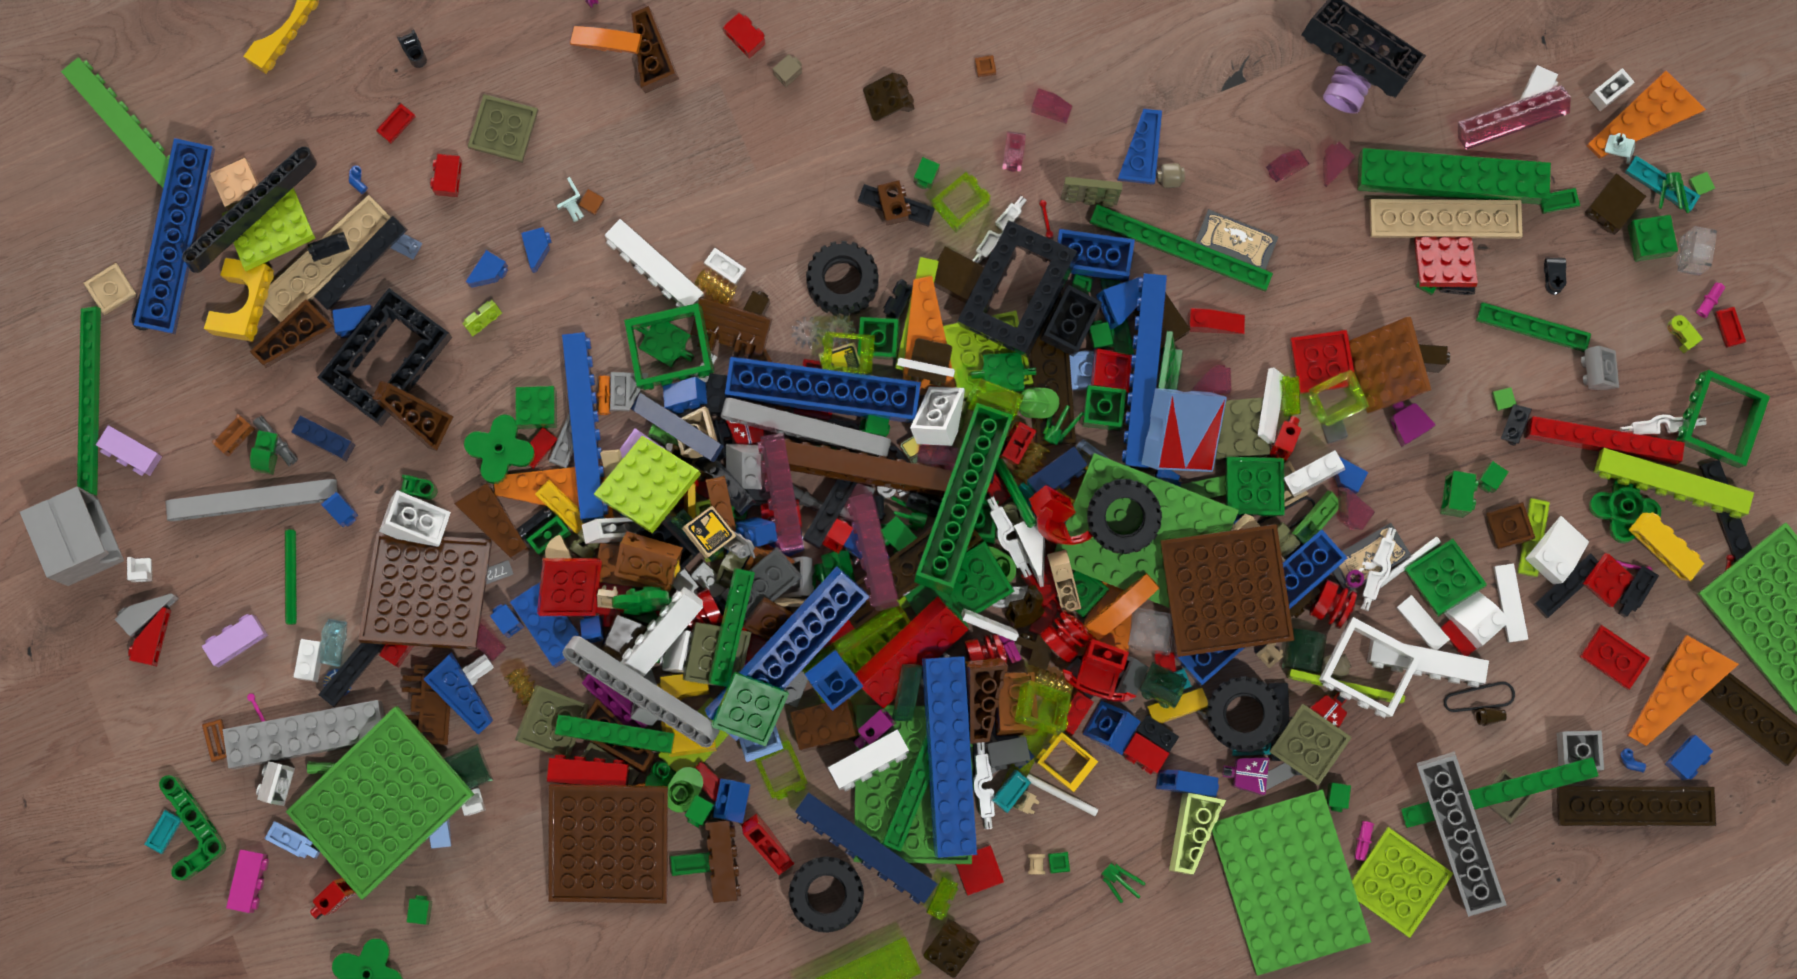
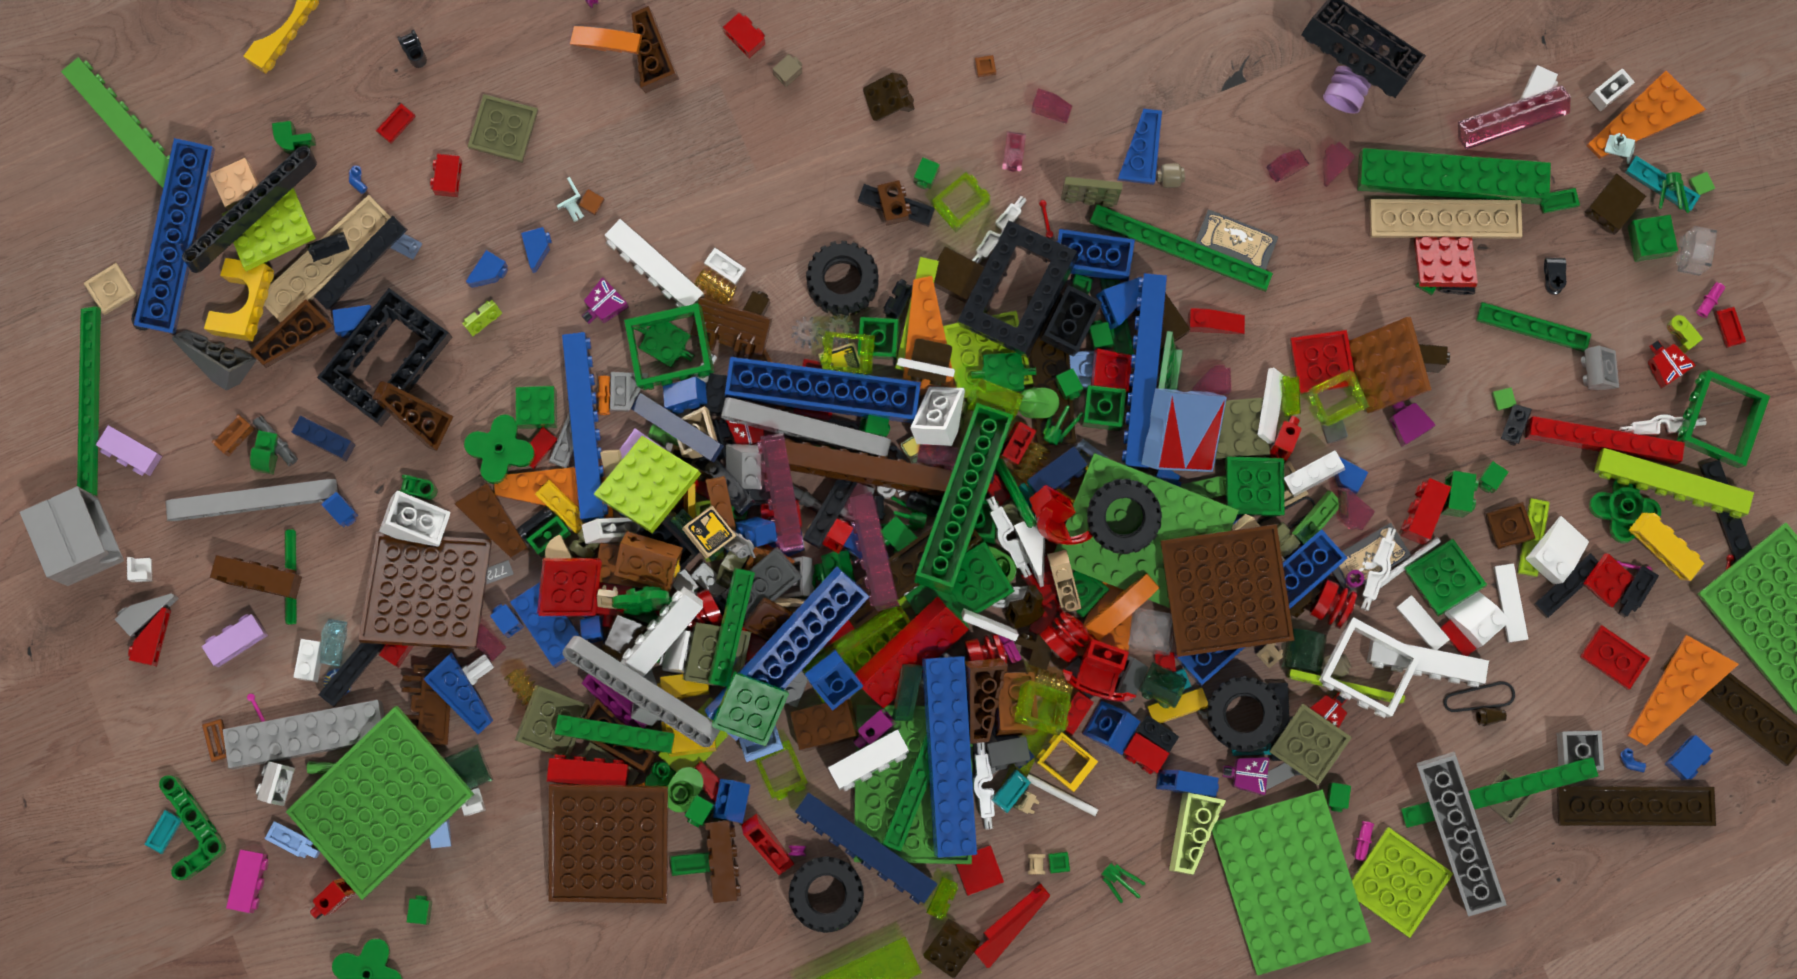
none -> dark grey wedge [172,330,256,391]
none -> reddish brown wedge [210,555,302,599]
none -> green brick [272,121,316,155]
none -> magenta torso [582,277,629,324]
none -> magenta bush [788,846,806,856]
none -> red wedge [974,883,1050,968]
none -> green brick [1055,368,1083,400]
none -> red brick [1400,478,1451,545]
none -> red torso [1648,340,1696,389]

